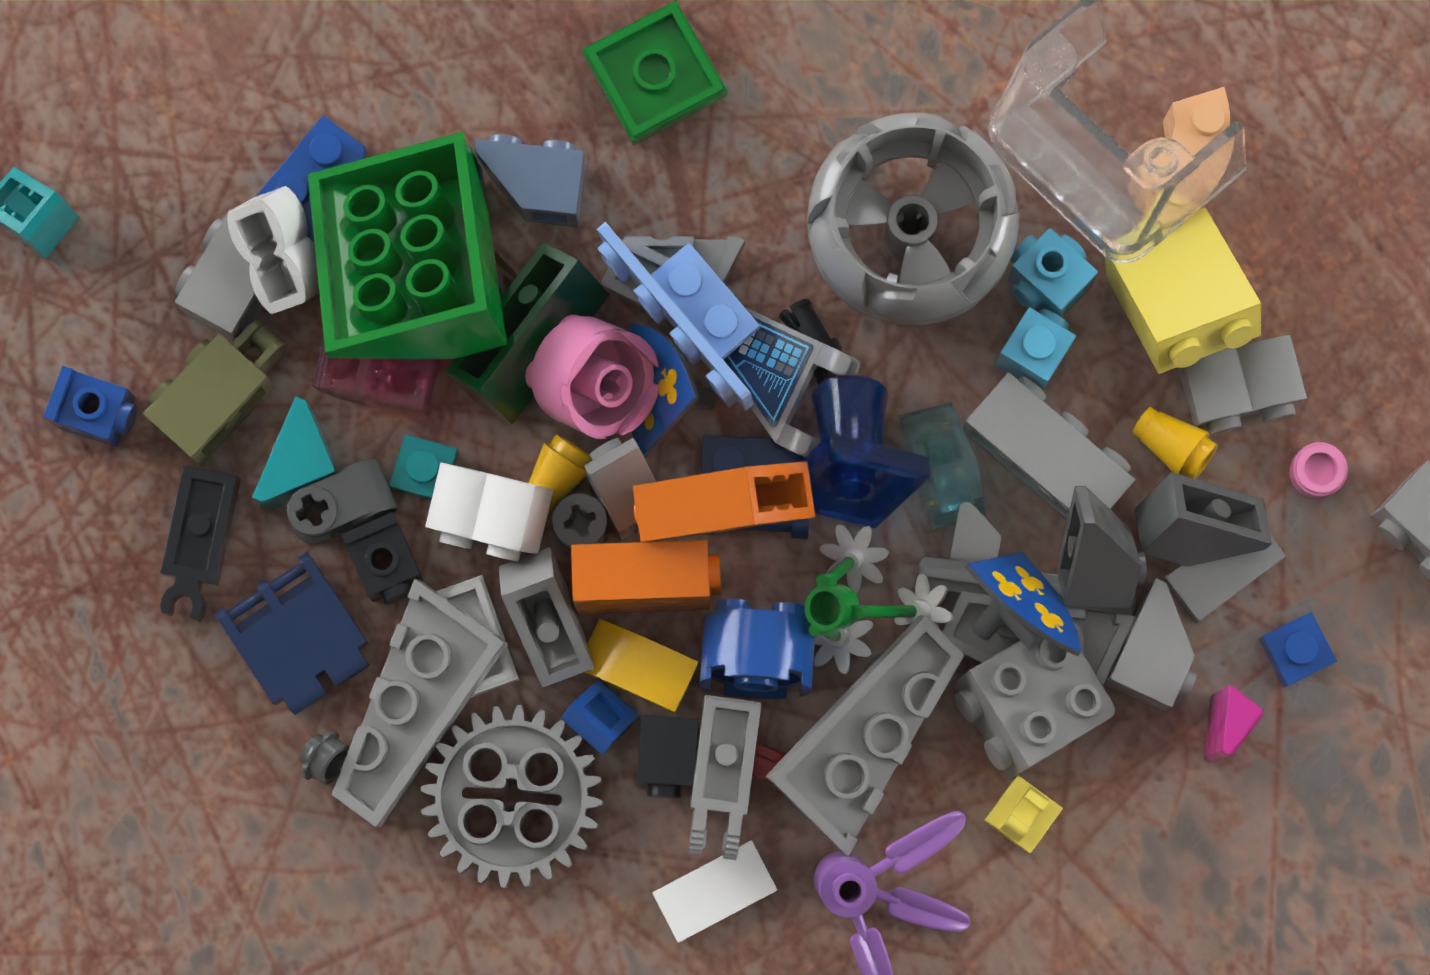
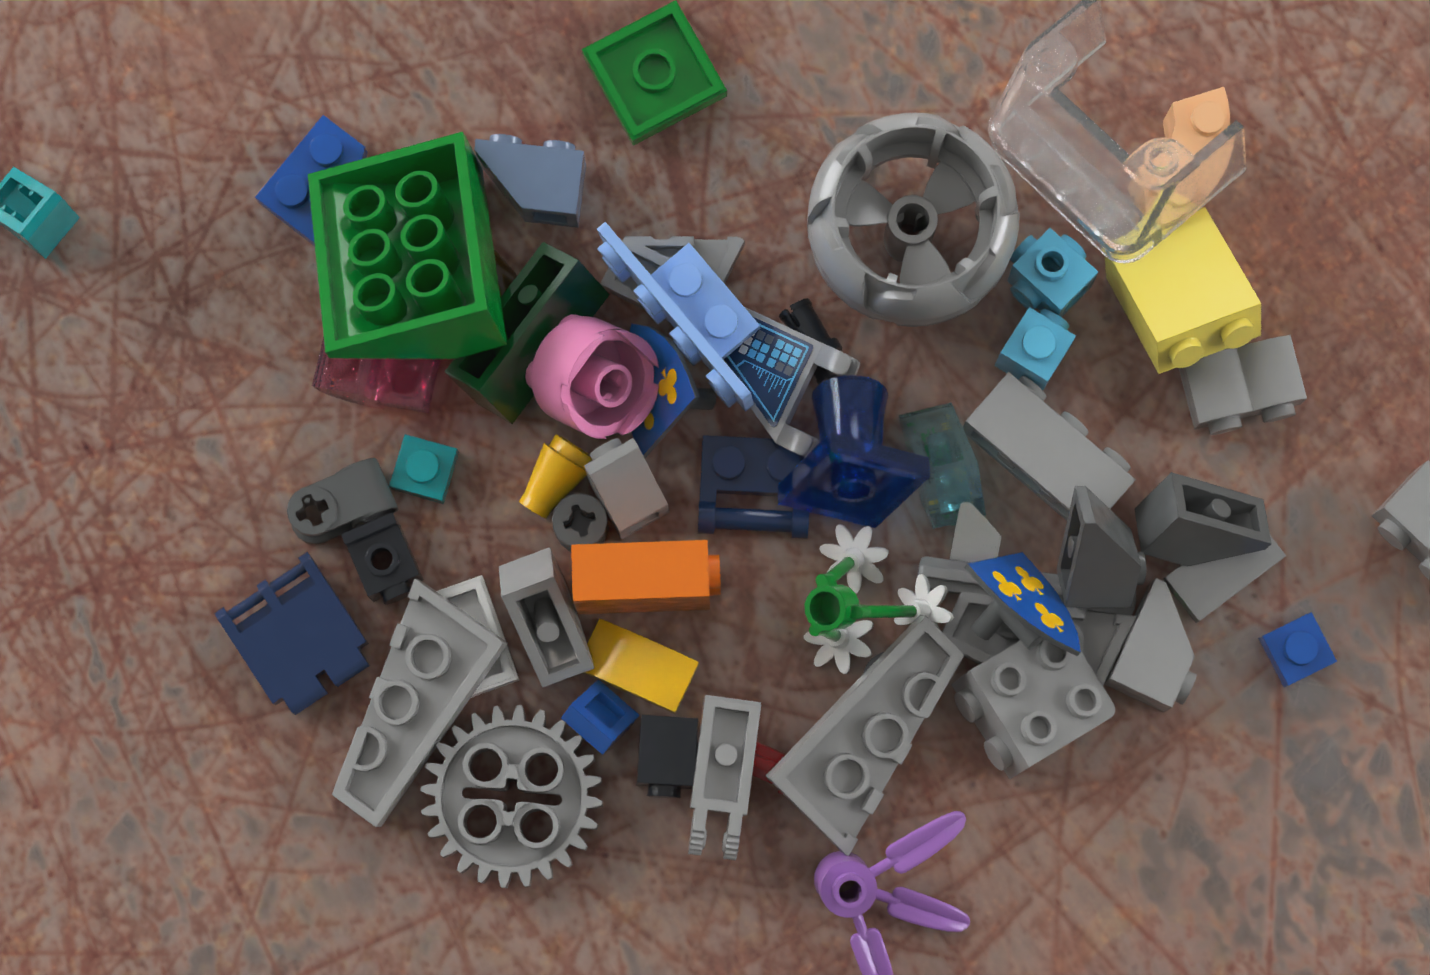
blue brick [43,365,137,447] -> none
olive brick [143,319,288,466] -> none
black plate [160,465,241,622] -> none
light grey slope [175,209,263,341] -> none
white brick [227,186,319,314] -> none
teal slope [252,396,338,510] -> none
dark grey plate [299,731,349,785] -> none
white brick [425,462,554,562] -> none
orange brick [633,461,815,542] -> none
white tile [652,840,778,943] -> none
blue brick [699,599,815,699] -> none
light yellow tile [983,775,1063,854] -> none
yellow cone [1132,406,1218,479] -> none
dark pink slope [1204,685,1264,763] -> none
bright pink tile [1289,442,1348,499] -> none

